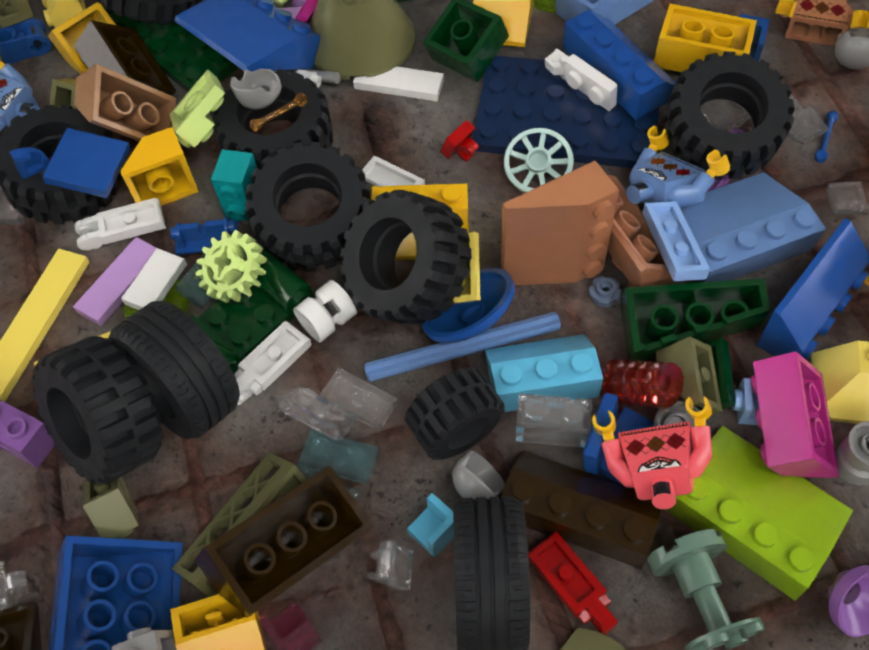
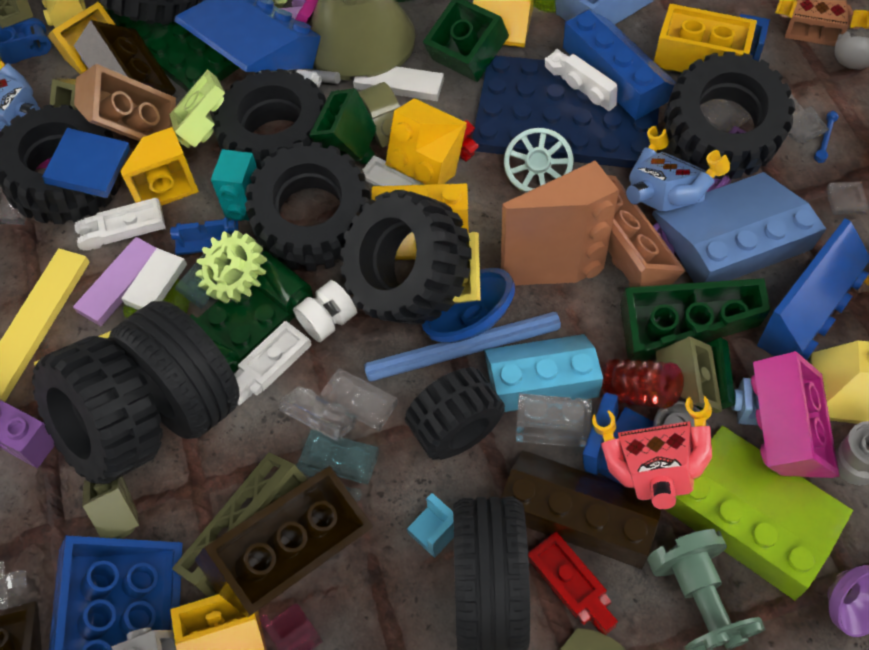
blue tile [10,147,50,179] -> none
light grey hair [230,69,282,110] -> none
clear orange hinge [249,93,308,131] -> none
clear tile [368,541,414,590] -> none
light grey hair [452,450,506,499] -> none
sand blue plate [589,276,622,307] -> none
light blue plate [642,201,710,282] -> none
none -> dark green torso [309,88,376,165]
none -> olive brick [358,82,400,148]
none -> yellow slope [385,98,467,185]

